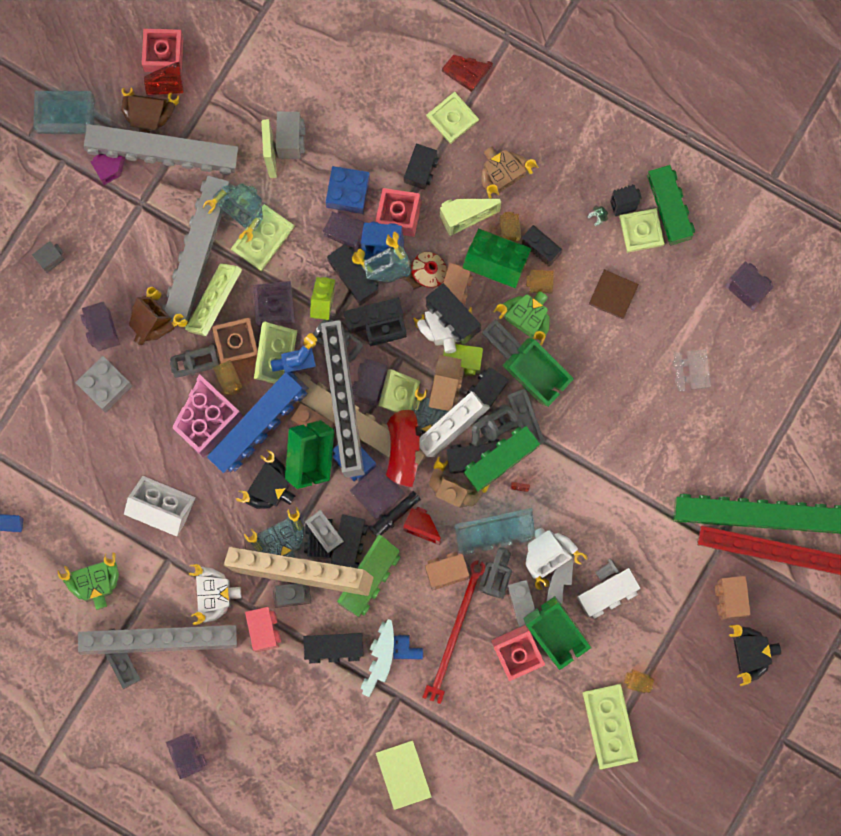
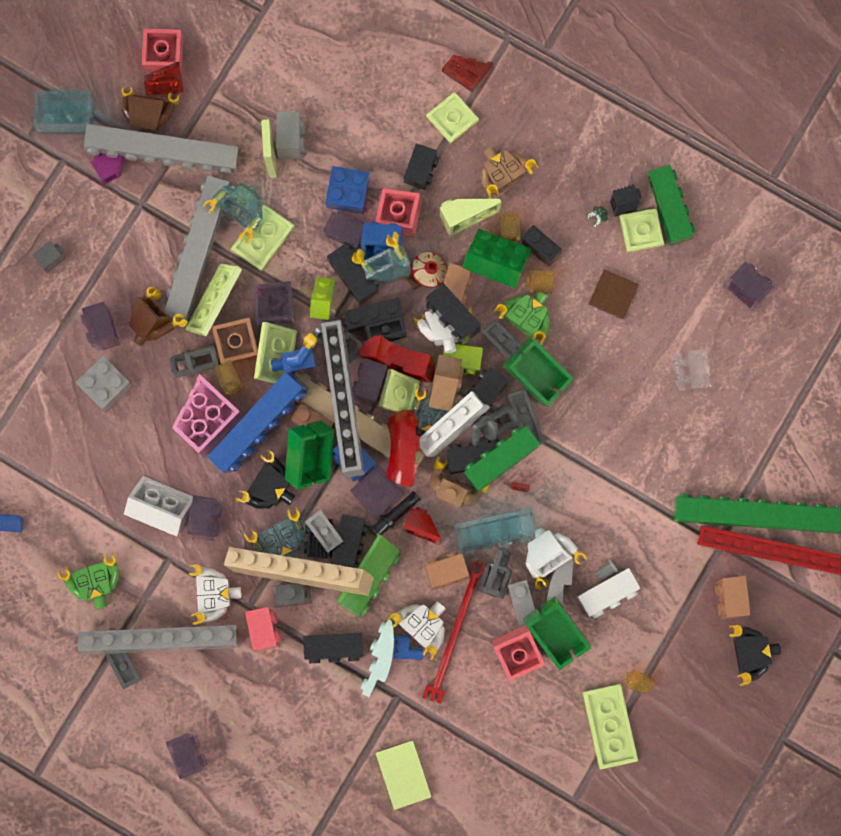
none -> clear purple brick [186,495,223,541]
none -> red brick [358,335,435,383]
none -> white torso [387,601,445,660]

